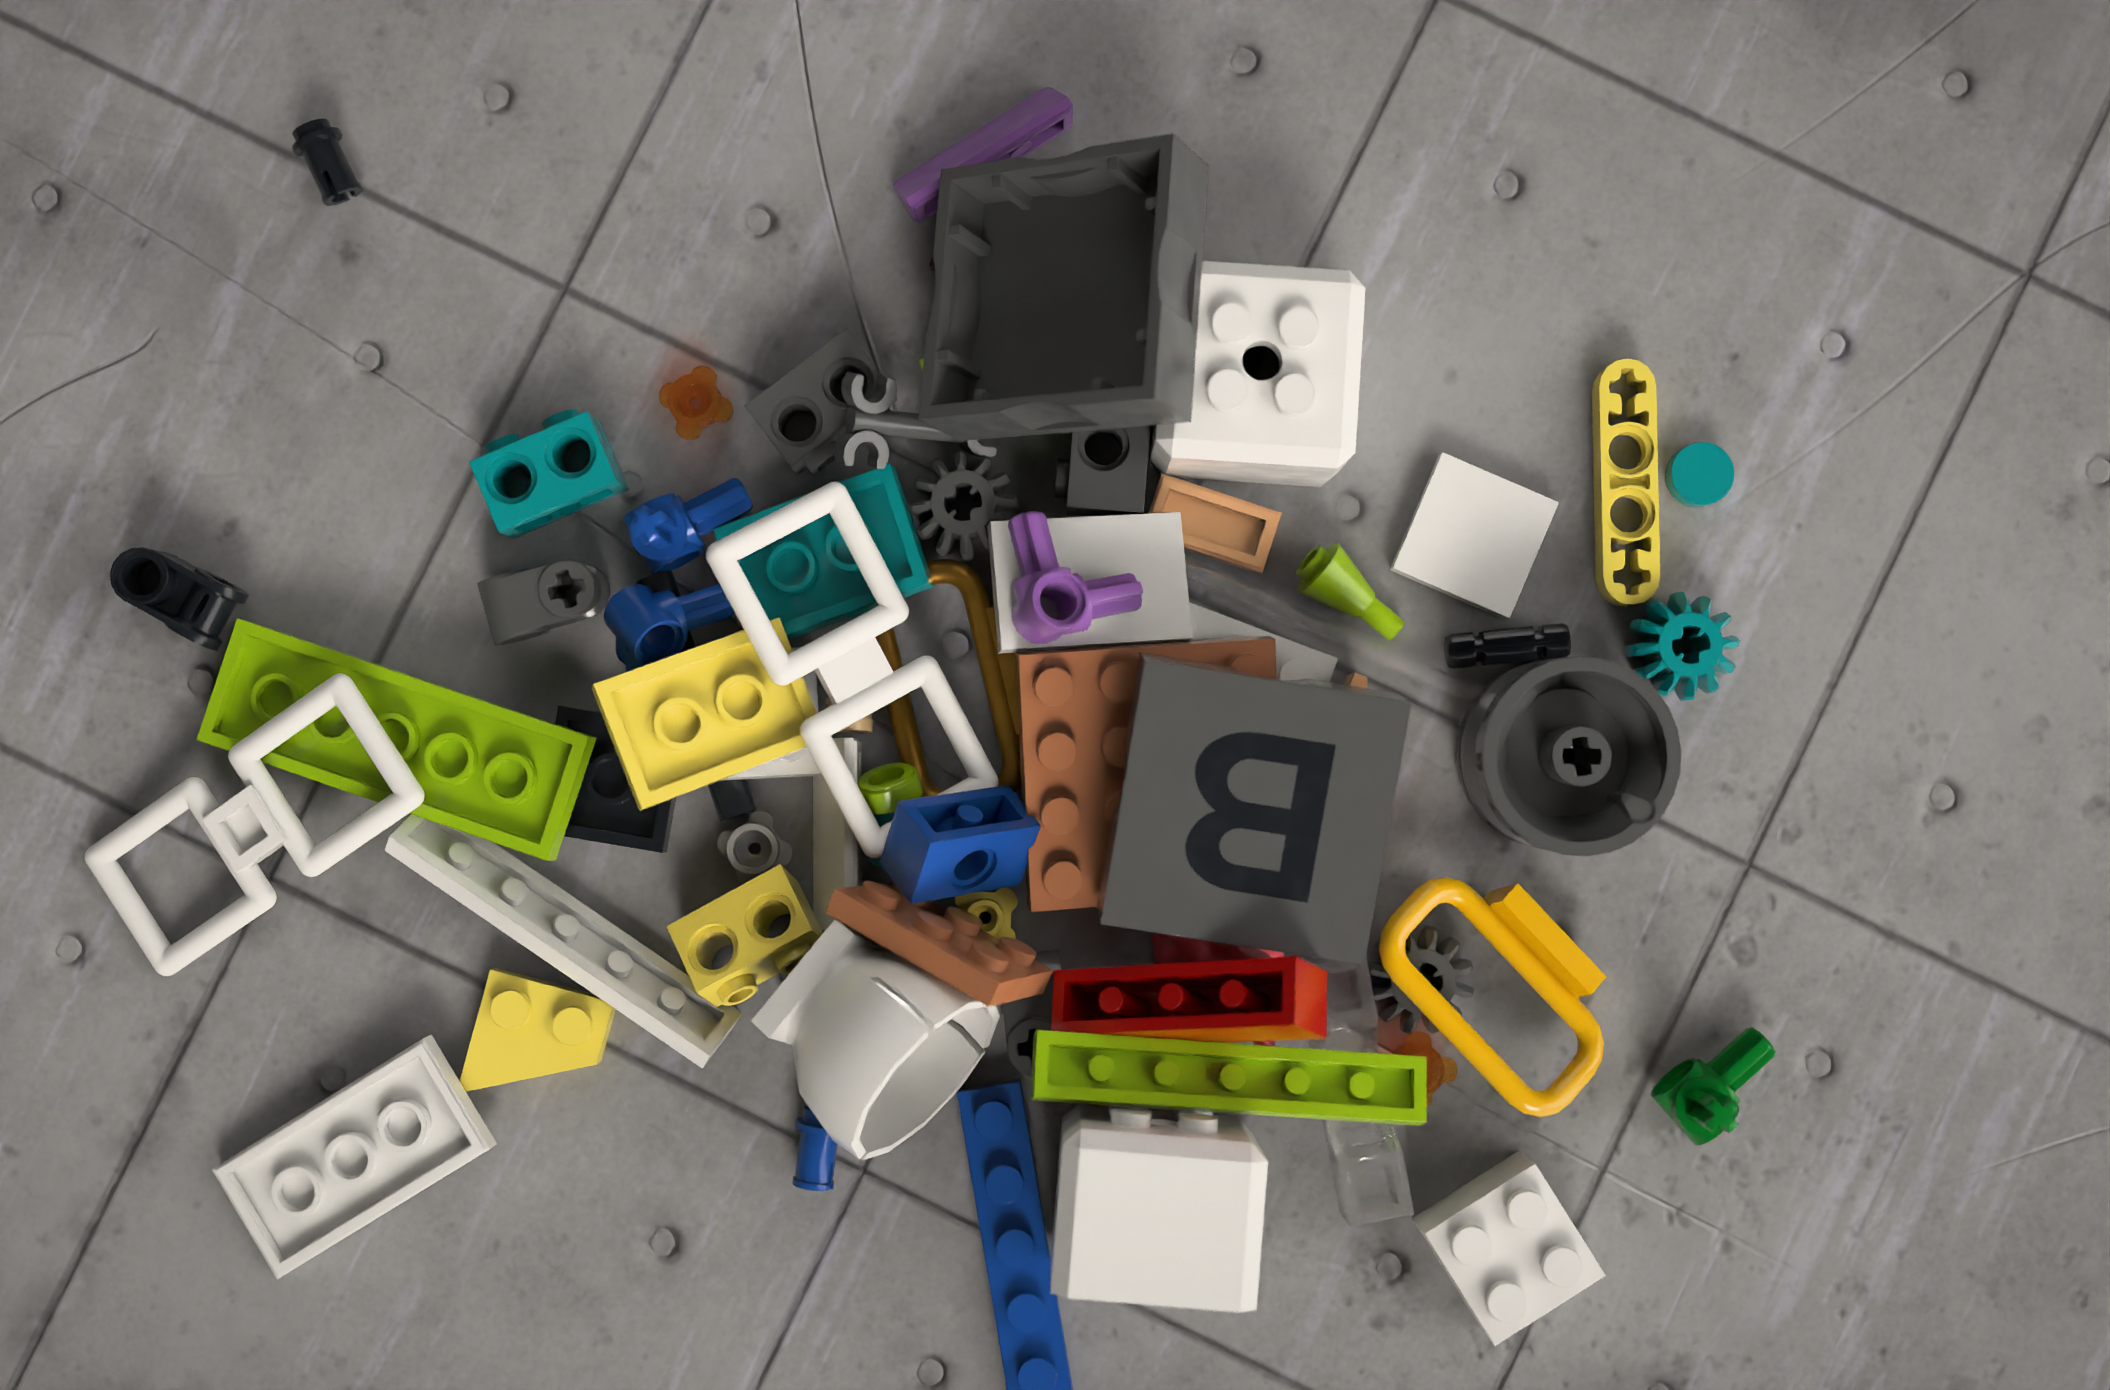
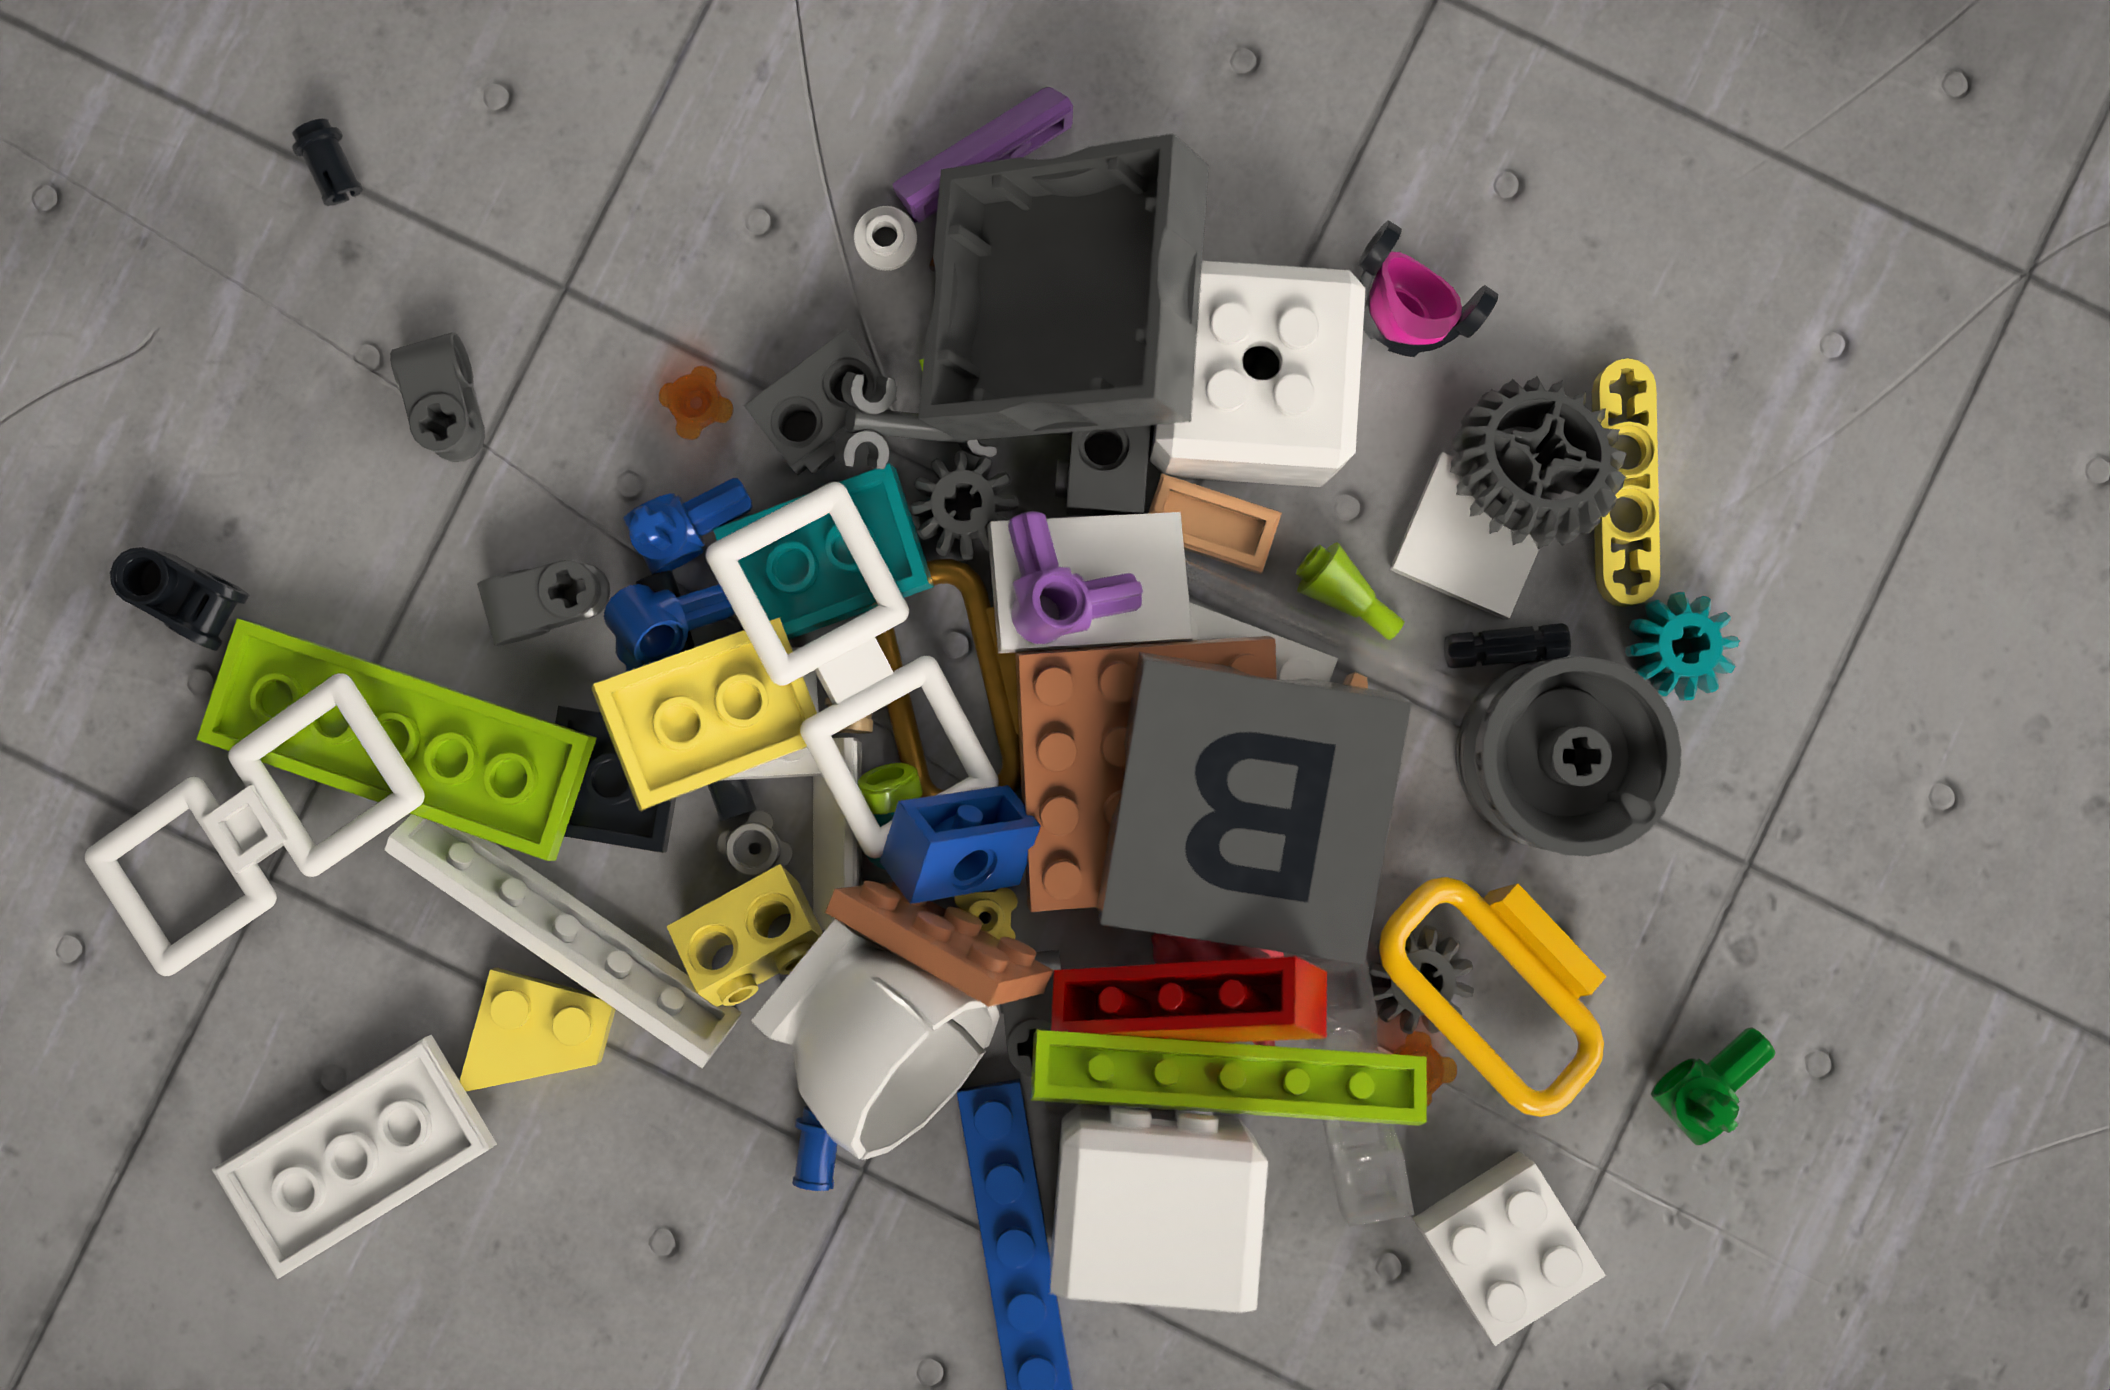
teal brick [468,409,629,539] -> none
teal tile [1665,442,1734,508] -> none
none -> dark grey piece [390,332,485,462]
none -> white plate [854,206,918,271]
none -> dark pink cap [1358,220,1498,357]
none -> dark grey gear [1450,376,1627,549]

